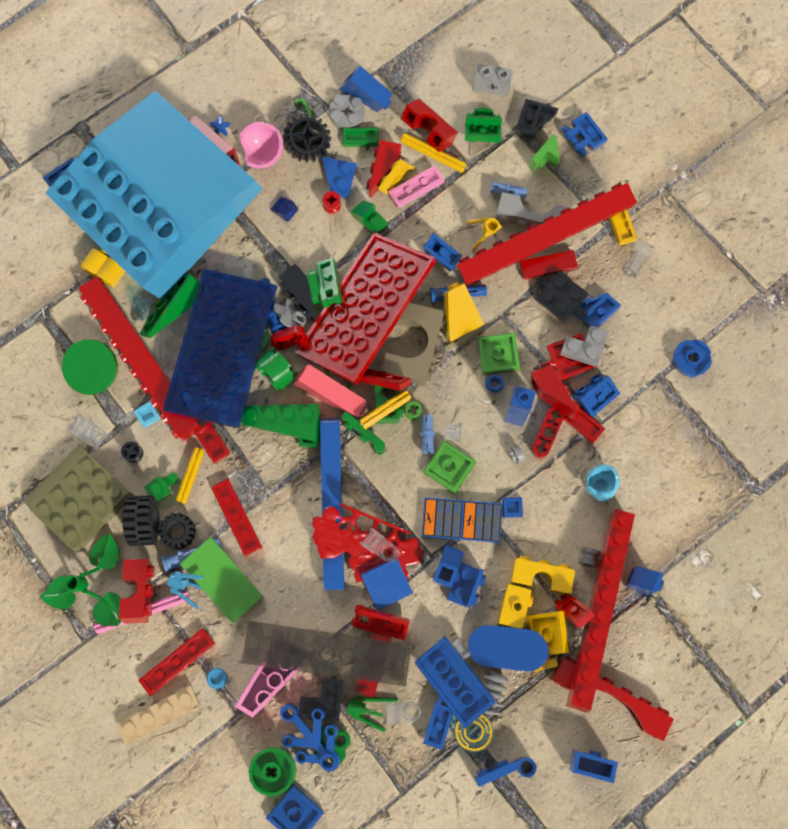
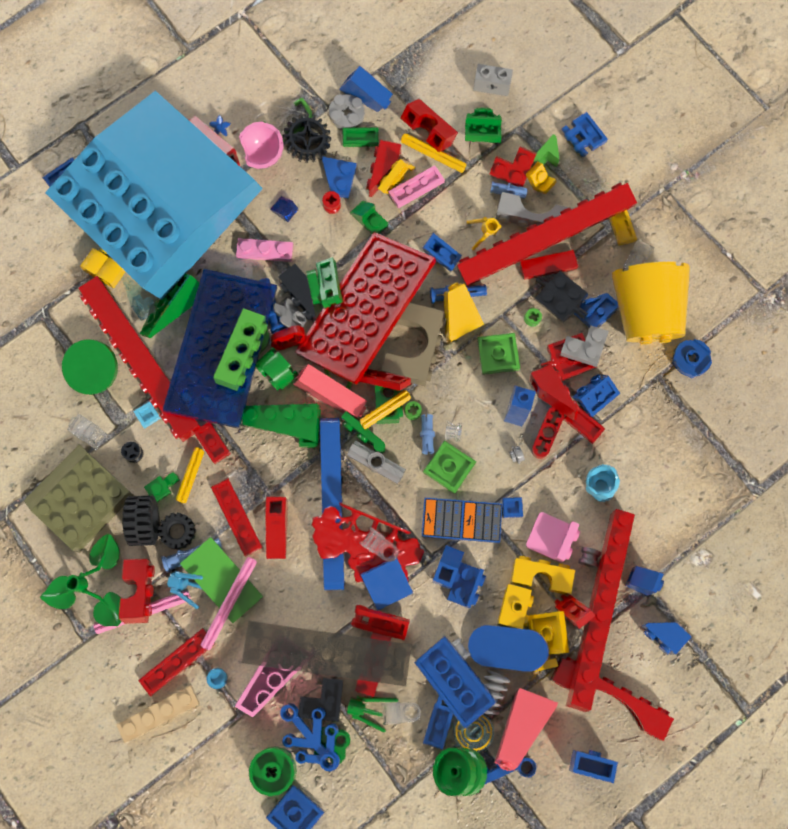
blue plate [485,374,504,393] -> none
black wing [515,99,559,138] -> none
none -> bright pink axle [201,557,257,650]
none -> bright green brick [213,308,268,391]
none -> bright pink plate [236,238,293,262]
none -> red slope [265,497,288,559]
none -> light grey piece [347,441,406,485]
none -> green wheel [433,748,487,796]
none -> red plate [489,146,537,187]
none -> coral slope [495,688,558,771]
none -> bright green bush [524,308,542,327]
none -> yellow bracket [526,162,557,194]
none -> bright pink bracket [526,512,580,563]
none -> yellow cone [612,262,690,345]
none -> blue slope [641,622,691,655]

